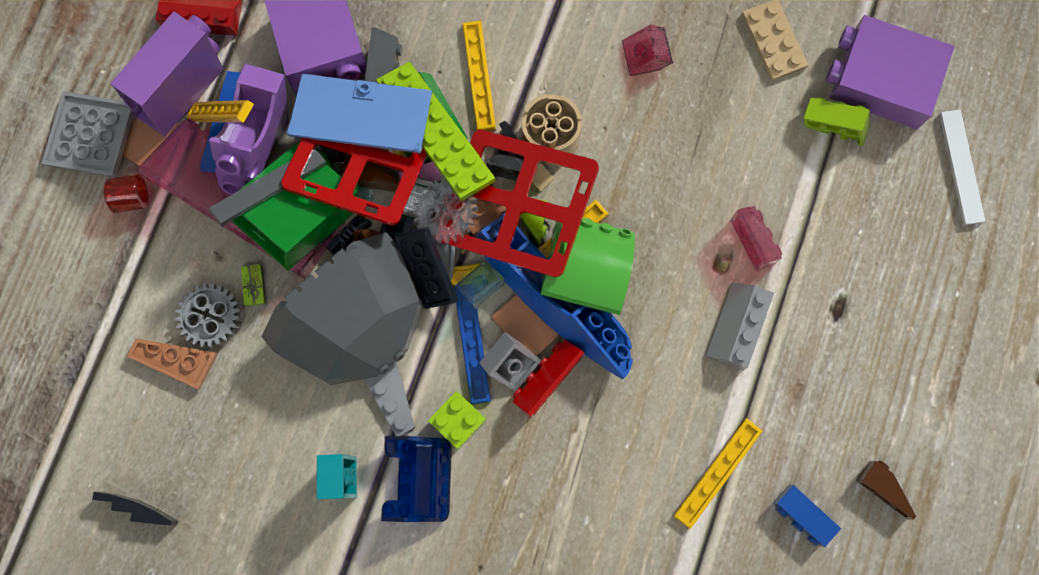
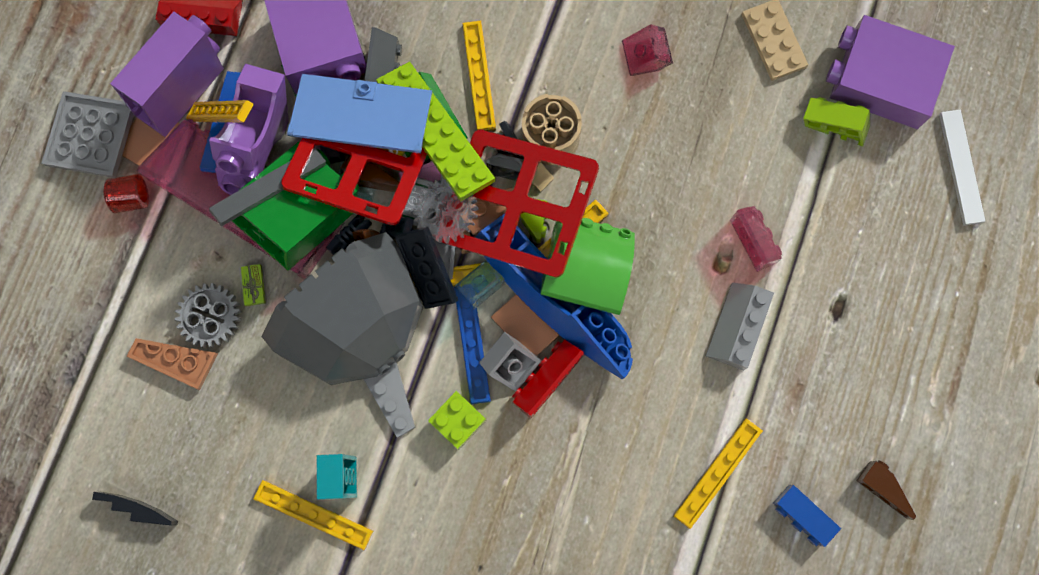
clear blue windscreen [381,436,452,522] -> none
none -> yellow tile [253,480,374,550]

